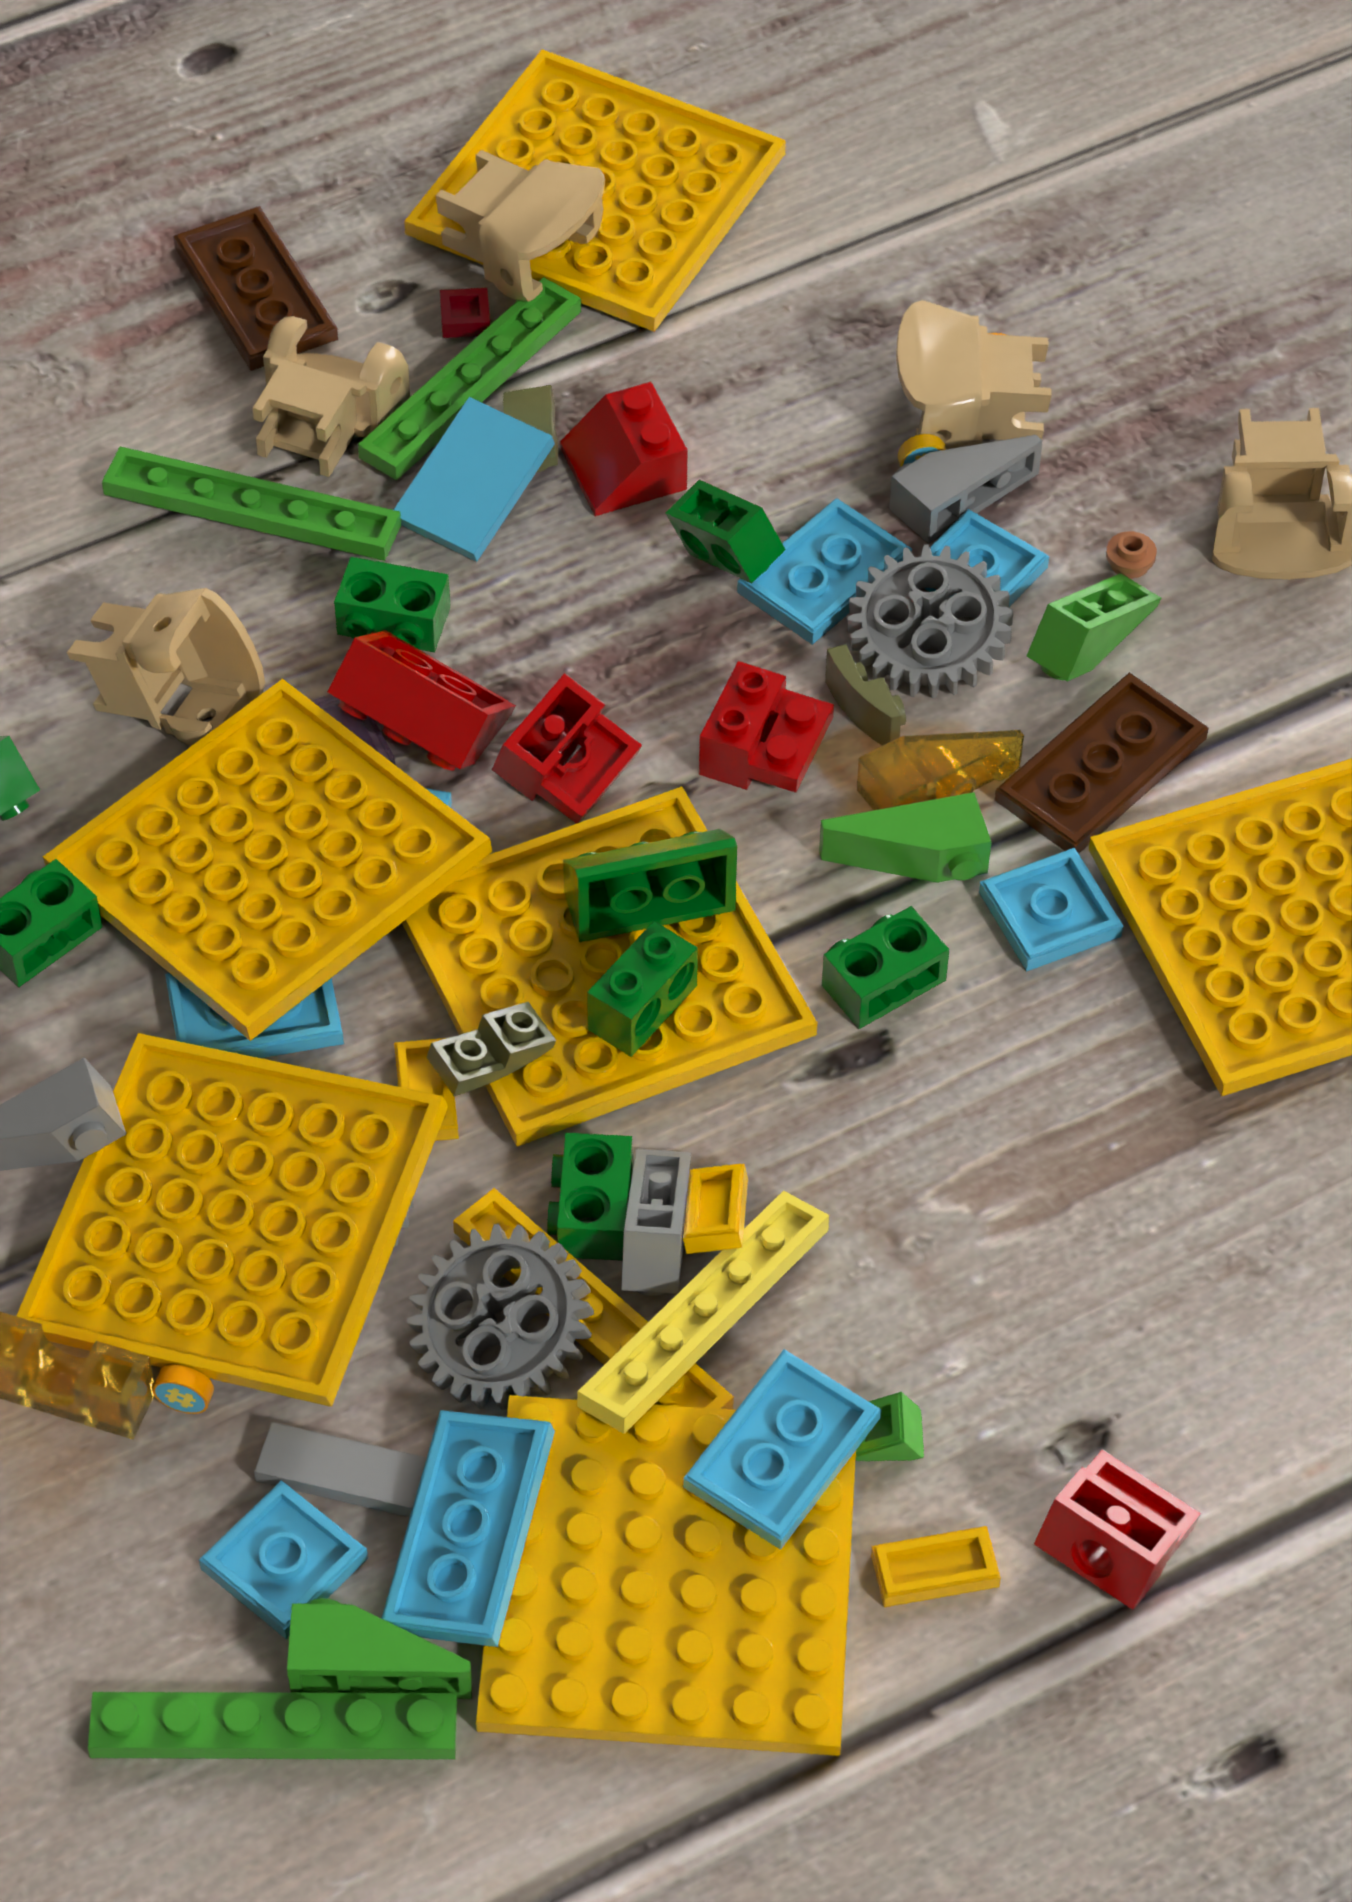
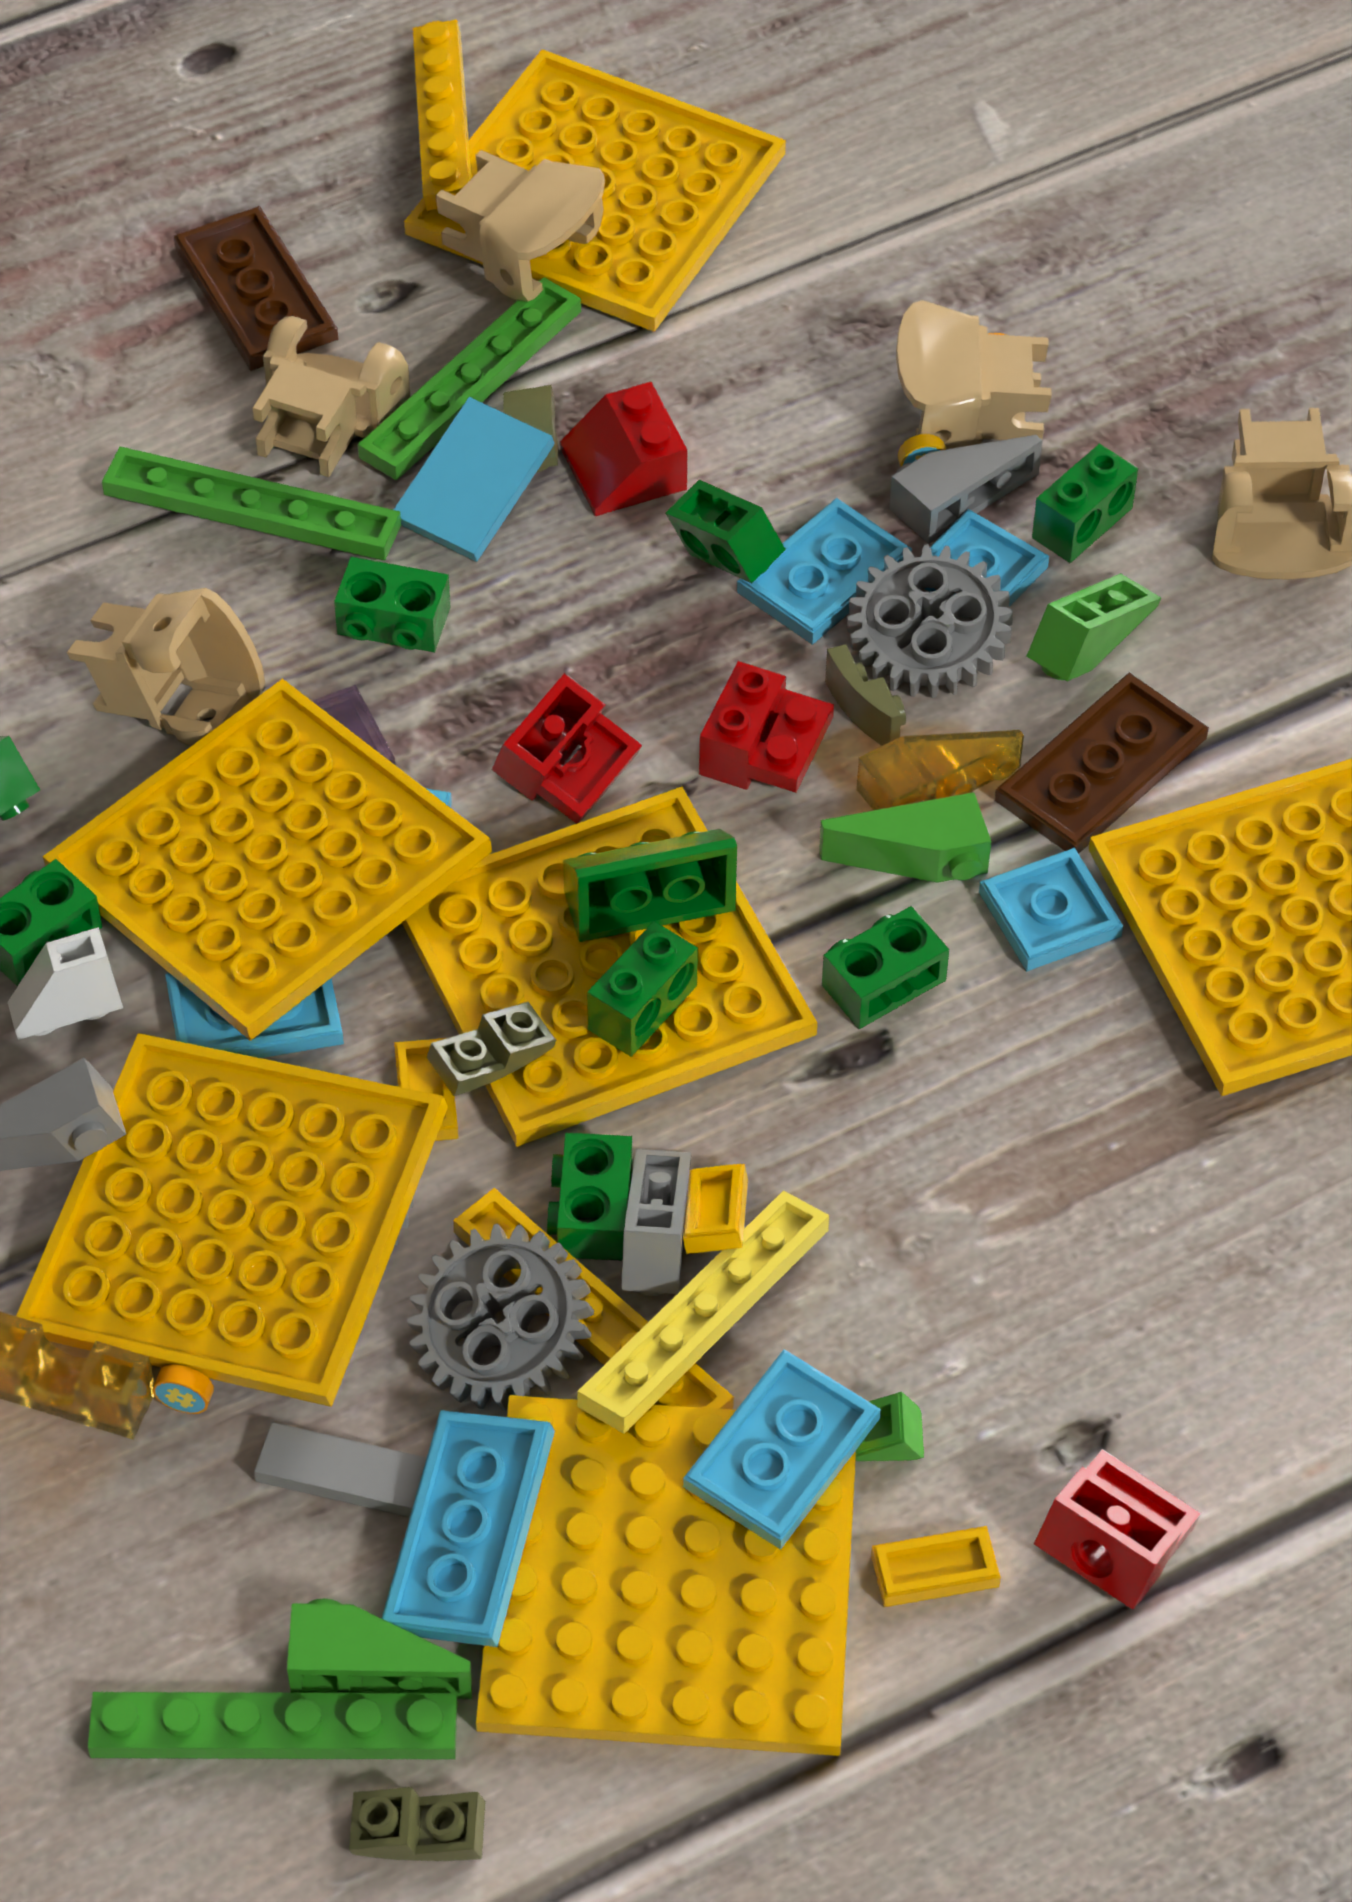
medium azure tile [199,1480,368,1639] -> none
red slope [327,630,516,771] -> none
dark red plate [440,287,490,338] -> none
nougat plate [1106,531,1157,578] -> none
none -> white slope [8,927,123,1040]
none -> olive slope [349,1787,486,1861]
none -> yellow plate [413,19,472,211]
none -> green brick [1032,443,1138,563]

